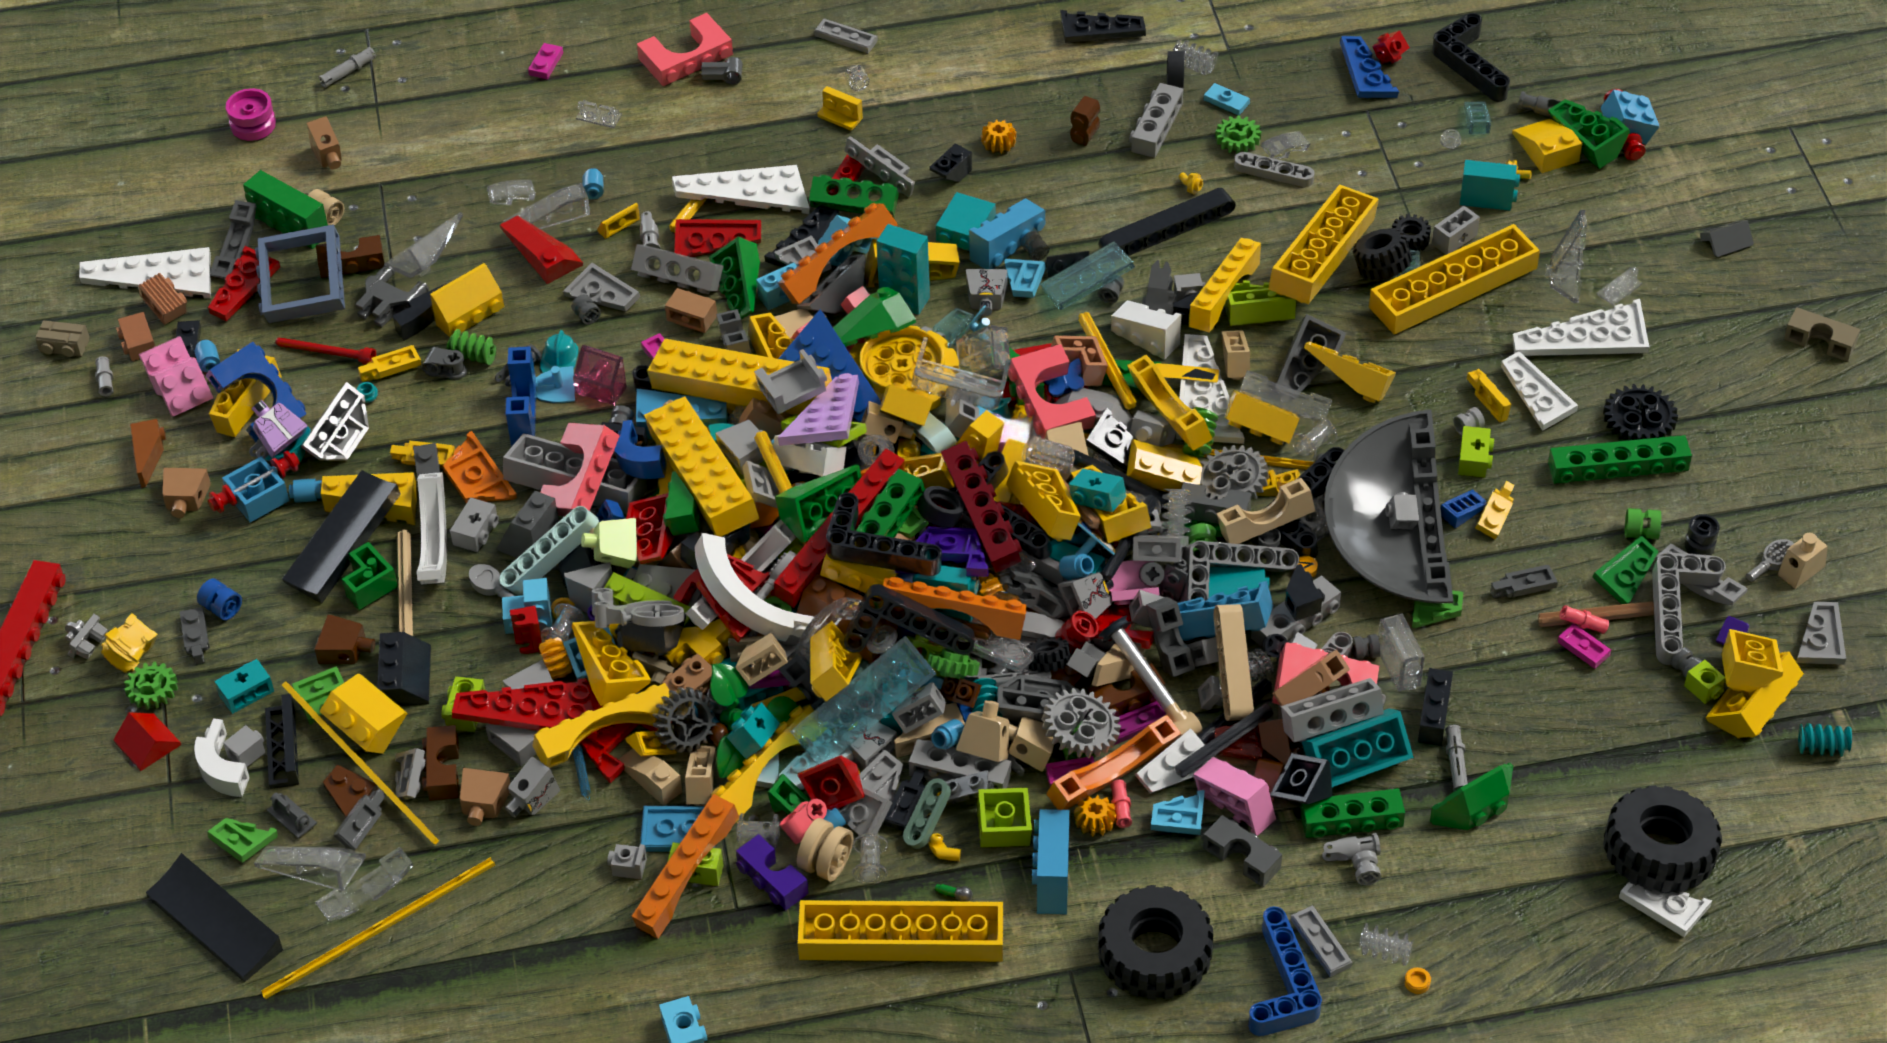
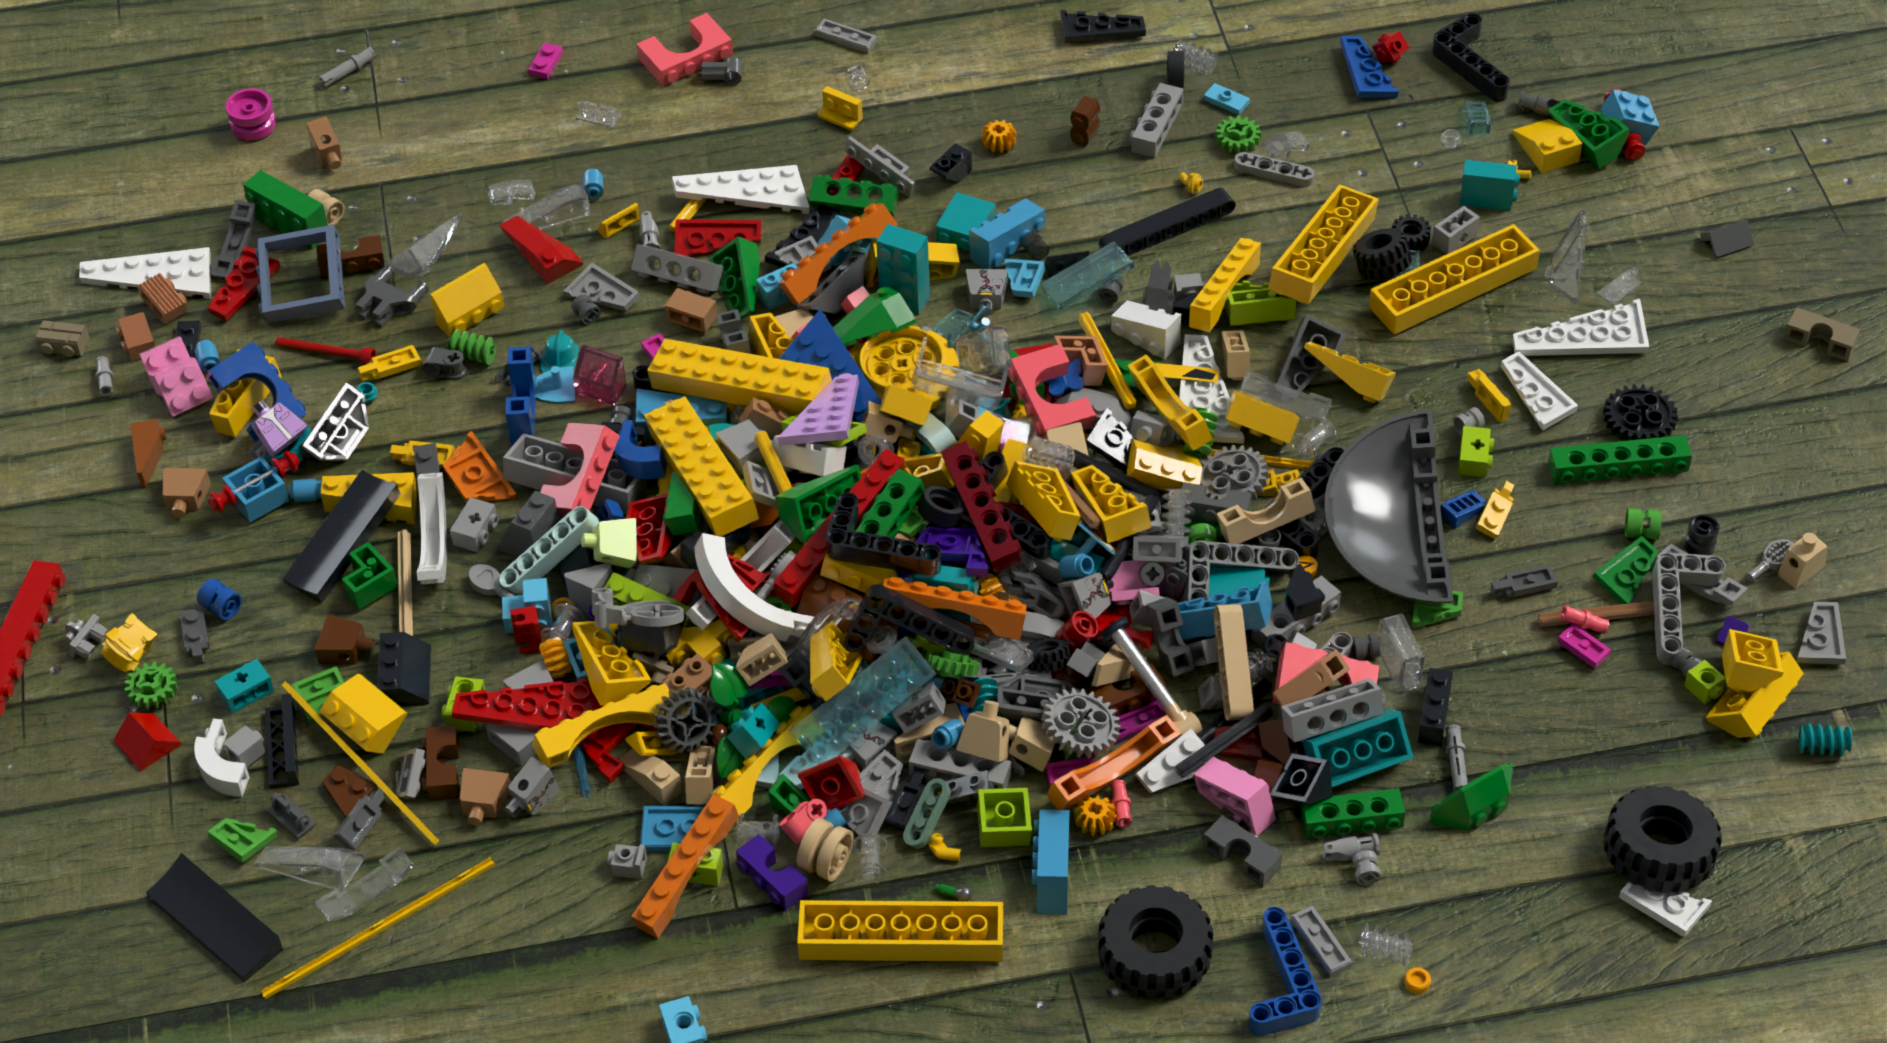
black slope [393,283,446,341] -> none
light grey panel [754,349,827,414] -> none
teal brick [1069,469,1126,512] -> none
medium azure wing [1151,790,1205,835] -> none
light grey brick [1385,492,1419,530] -> none

